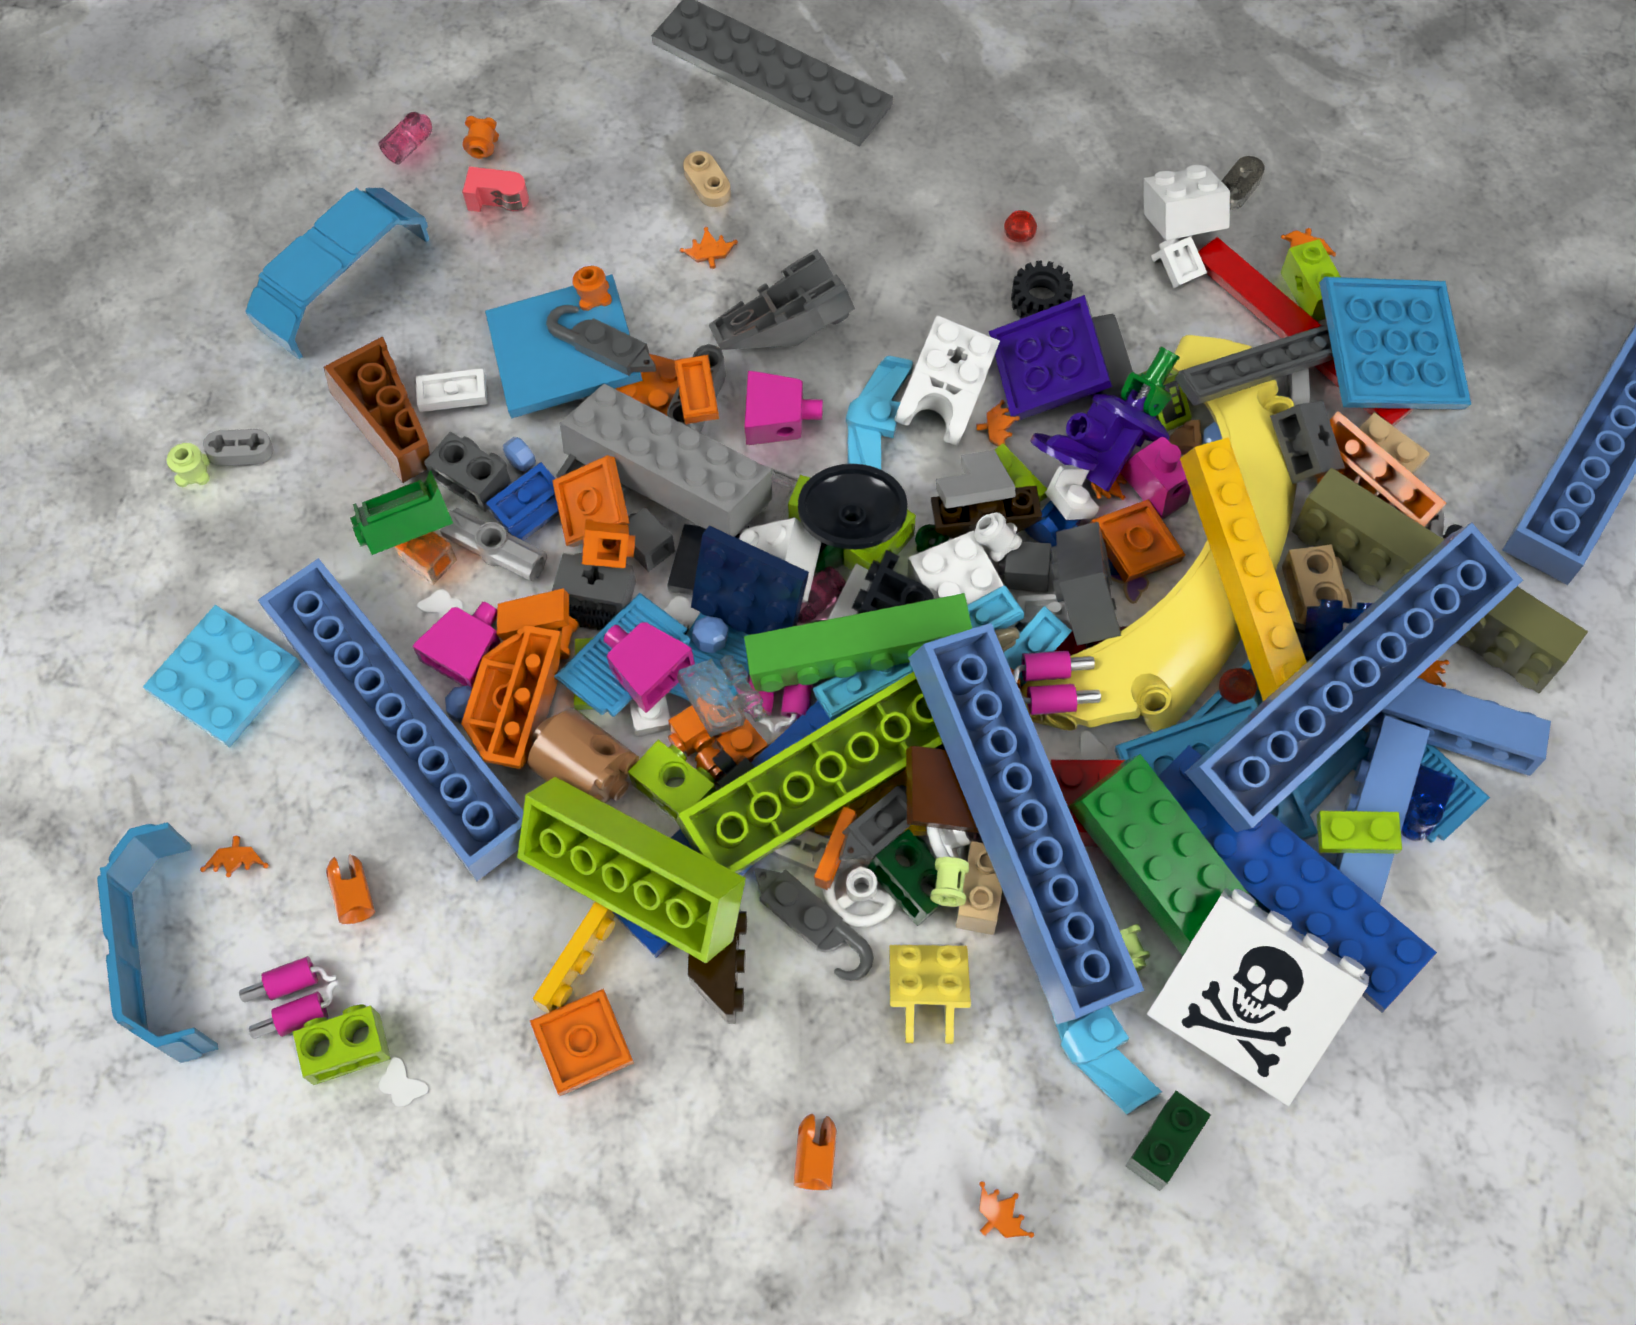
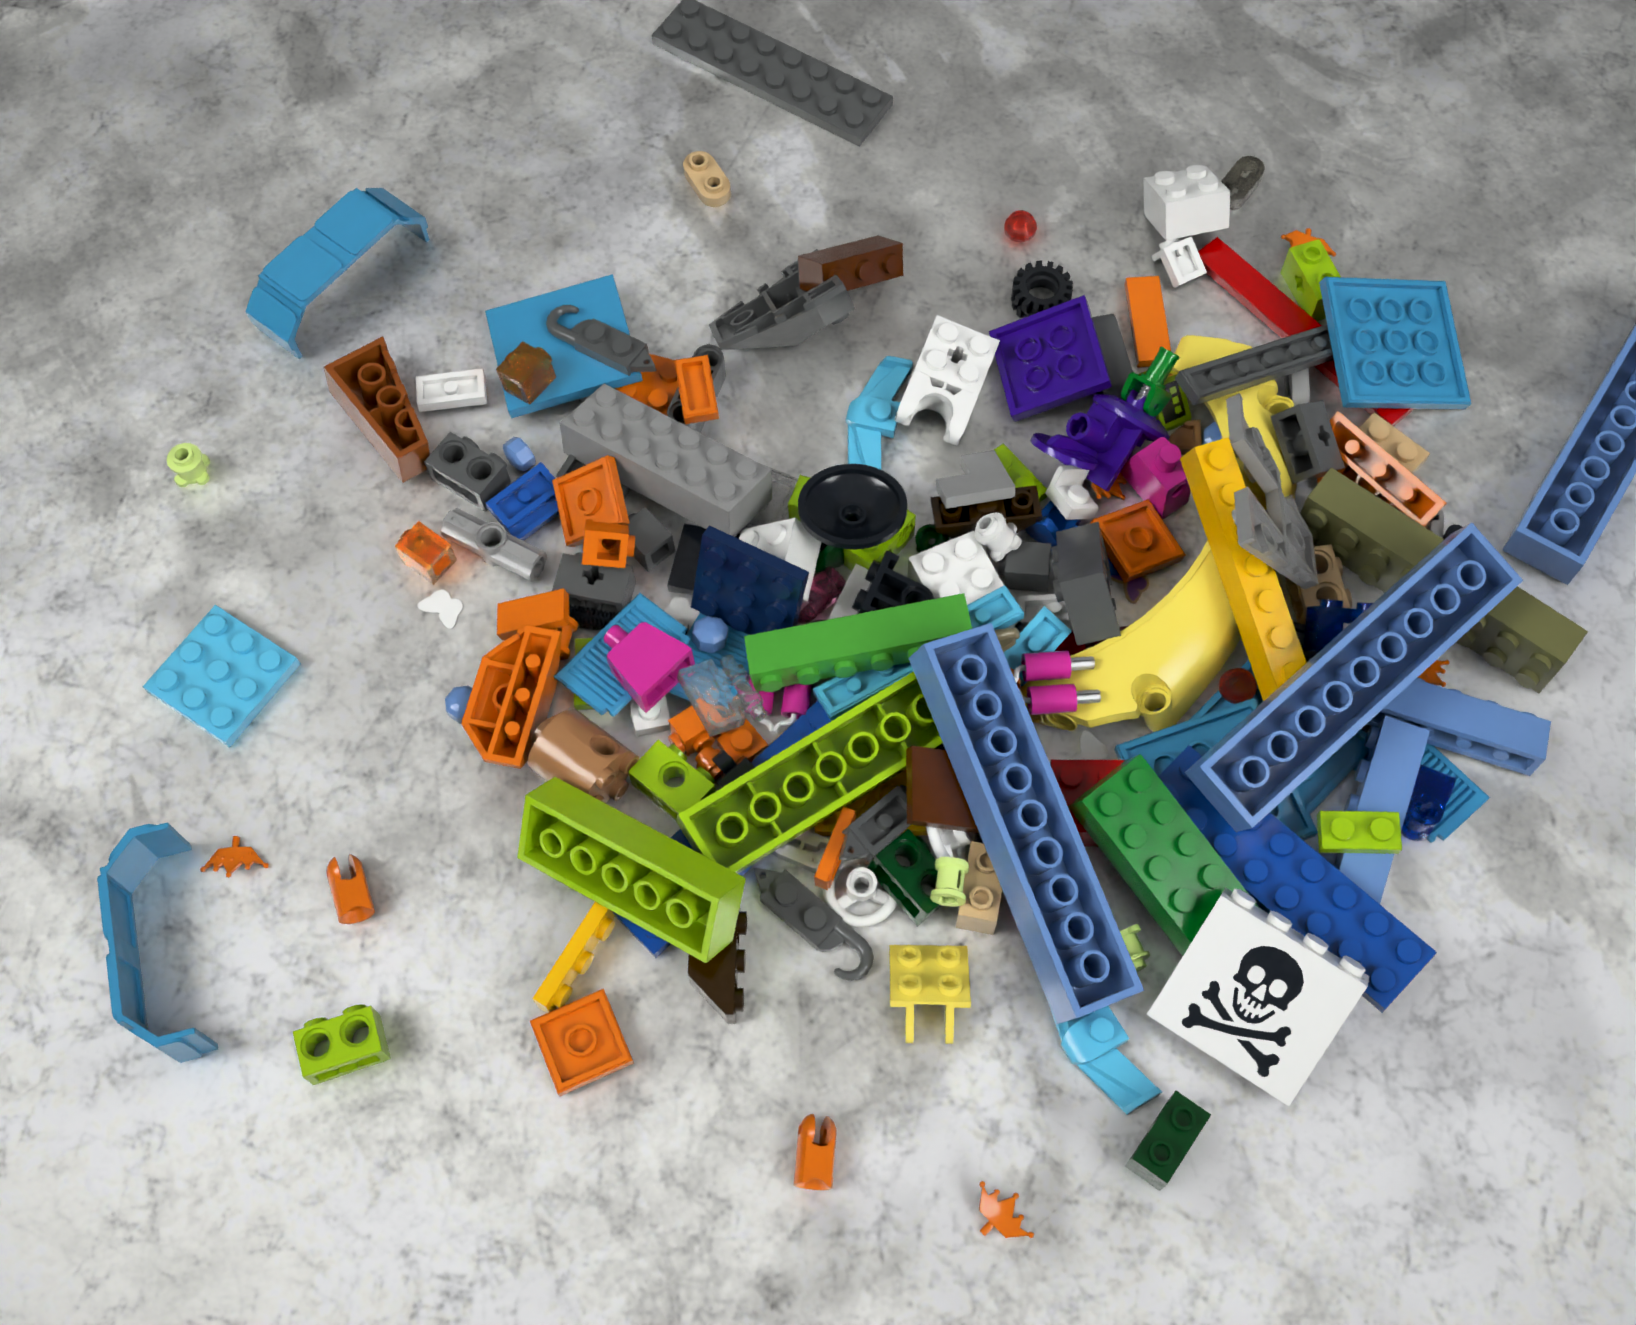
light grey beam [203,429,273,466] -> none
dark pink piece [239,956,338,1039] -> none
medium blue brick [258,558,523,881] -> none
green window [350,470,453,555] -> none
clear pink piece [378,112,432,165] -> none
white sticker [378,1057,429,1107] -> none
dark pink torso [412,602,501,688] -> none
orange brick [462,116,499,159] -> none
coral leg [462,166,529,212] -> none
orange brick [572,266,612,311] -> none
orange piece [680,227,738,269] -> none
dark pink torso [745,371,823,445] -> none
orange piece [976,400,1020,450] -> none
none -> clear orange brick [496,341,556,405]
none -> reddish brown brick [798,235,904,291]
none -> orange tile [1124,276,1171,368]
none -> light grey wing [1226,393,1318,590]

